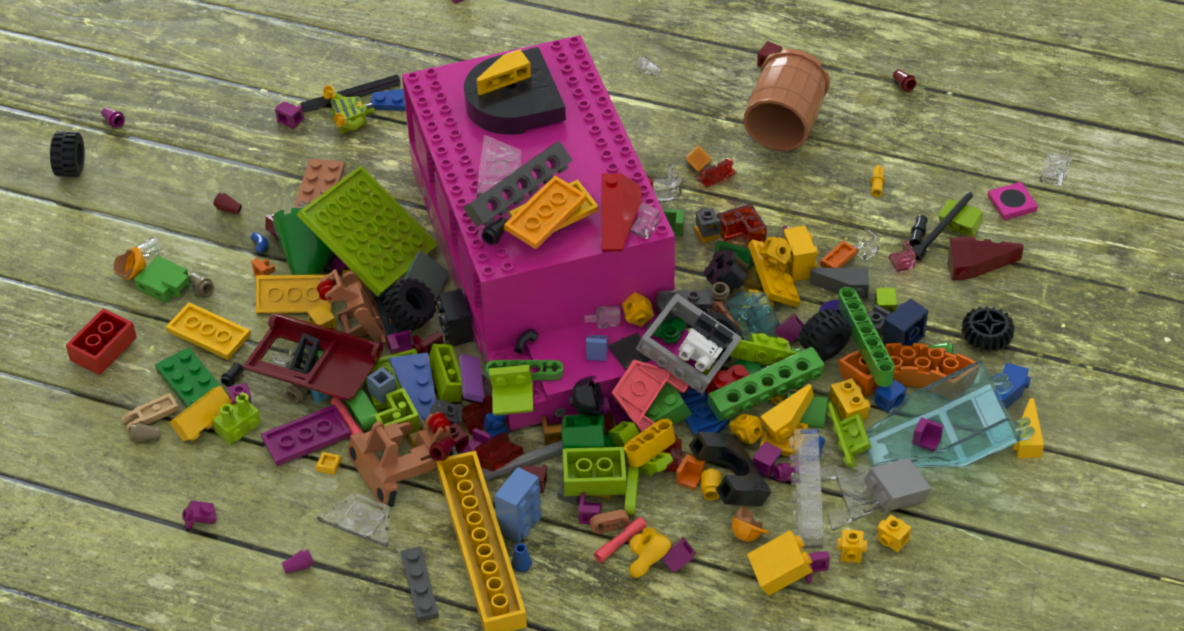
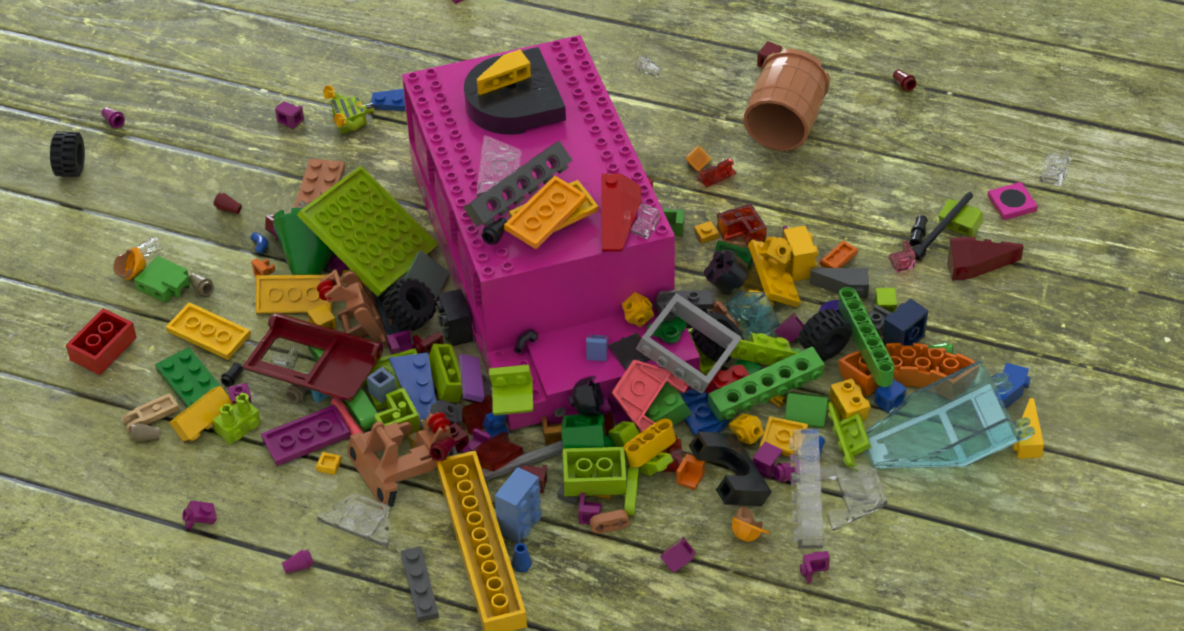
black slope [290,333,321,374] -> none
black axle [300,74,400,112] -> none
bright green beam [485,360,564,380] -> none
clear piece [584,305,621,329] -> none
coral piece [594,517,647,563] -> none
yellow head [628,527,671,578] -> none
clear brick [654,164,683,203] -> none
hips [678,313,734,372] -> none
dark grey brick [695,207,721,238] -> none
yellow brick [701,468,721,500] -> none
dark tan cone [711,282,730,306] -> none
yellow brick [747,530,813,596] -> none
yellow slope [760,384,814,443] -> none
yellow brick [837,529,867,563] -> none
clear panel [852,227,880,261] -> none
light grey brick [864,458,932,512] -> none
yellow axle [871,165,885,197] -> none
yellow brick [877,515,912,553] -> none
magenta panel [912,417,944,452] -> none
black gear [961,305,1015,353] -> none

